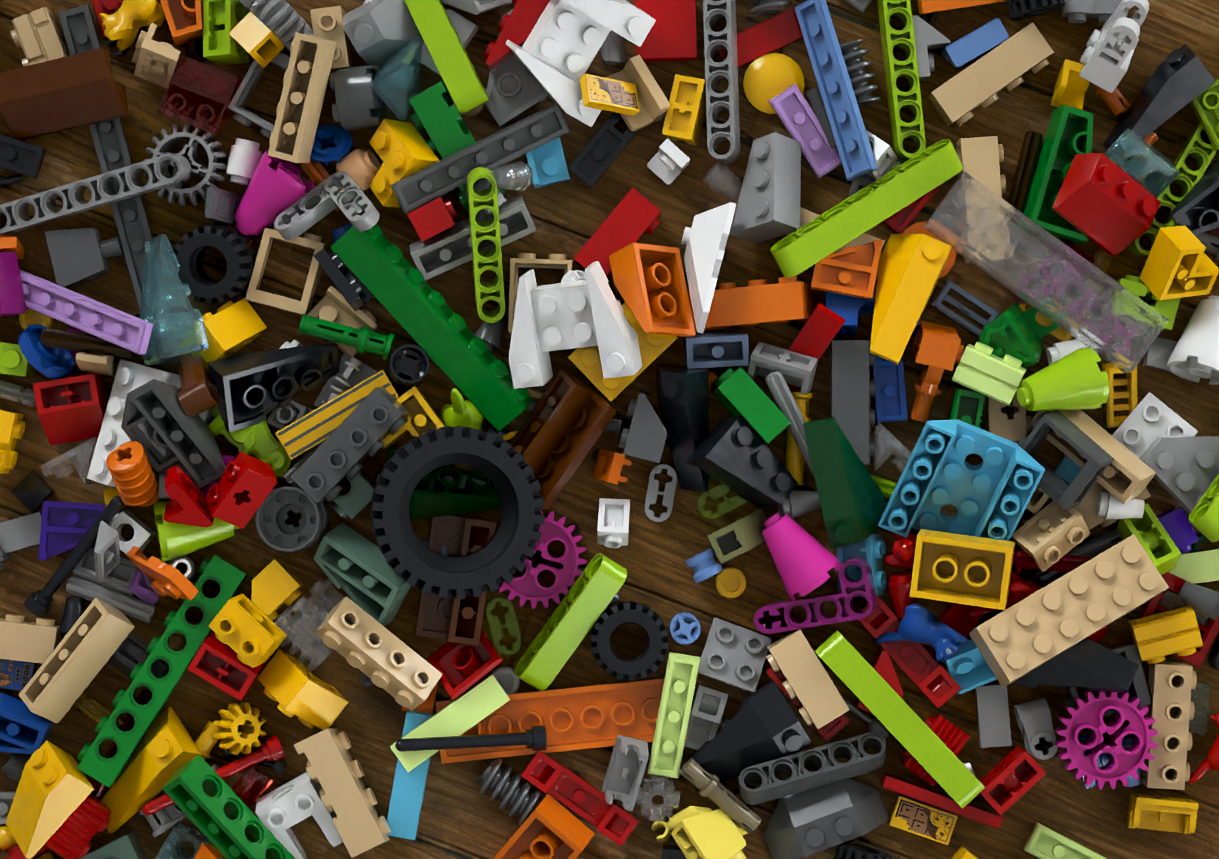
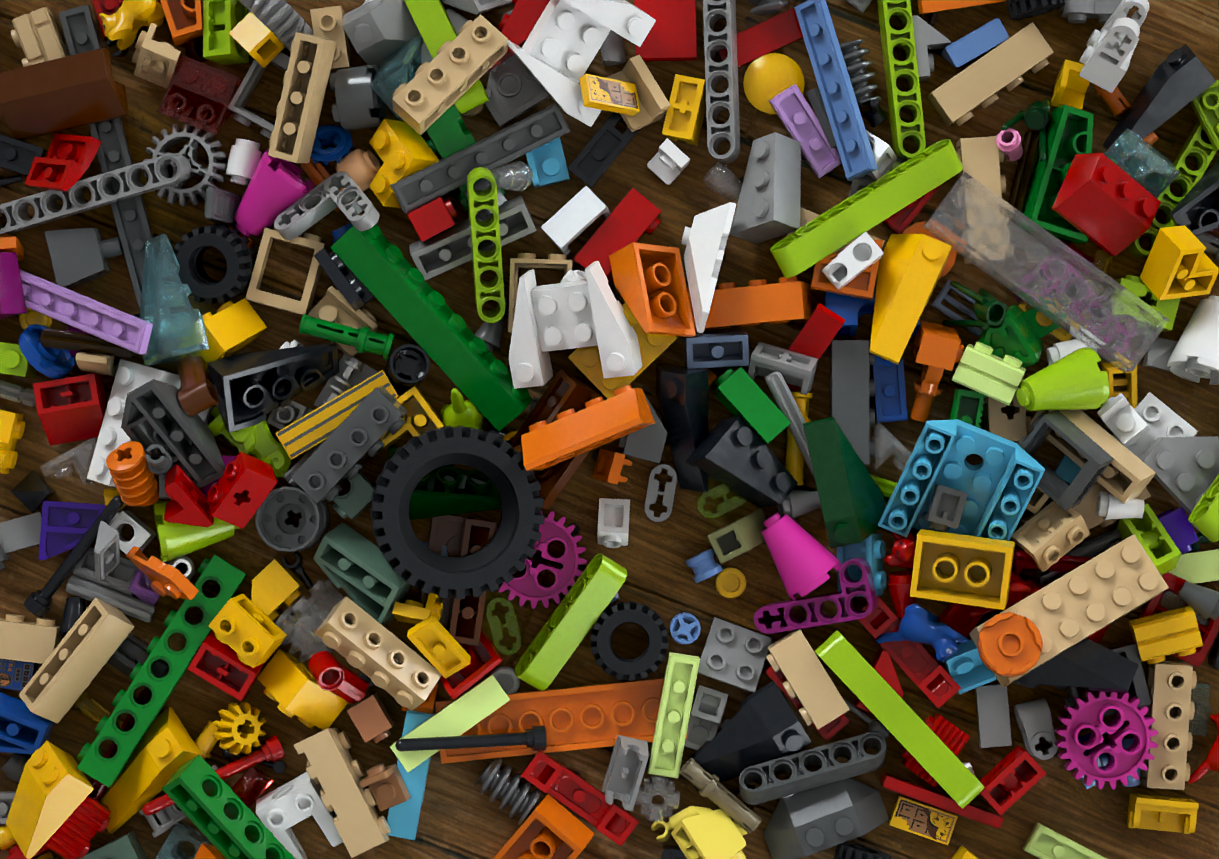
none -> red slope [24,133,101,192]
none -> dark grey pin [145,444,172,475]
none -> black hand [282,551,315,591]
none -> red piece [308,651,369,704]
none -> nougat brick [347,692,395,744]
none -> medium nougat bracket [359,763,411,811]
none -> tan brick [392,14,508,135]
none -> yellow bracket [392,593,443,625]
none -> yellow plate [407,615,471,679]
none -> orange slope [521,385,655,471]
none -> hinge [541,186,611,256]
none -> white leg [822,232,884,290]
none -> black hand [864,99,888,129]
none -> dark grey bracket [922,484,968,532]
none -> dark green plant [943,280,1007,330]
none -> orange tile [977,612,1043,677]
none -> bright pink pin [996,128,1023,161]
none -> dark green plant [1001,99,1050,162]
none -> white bracket [1097,393,1151,448]

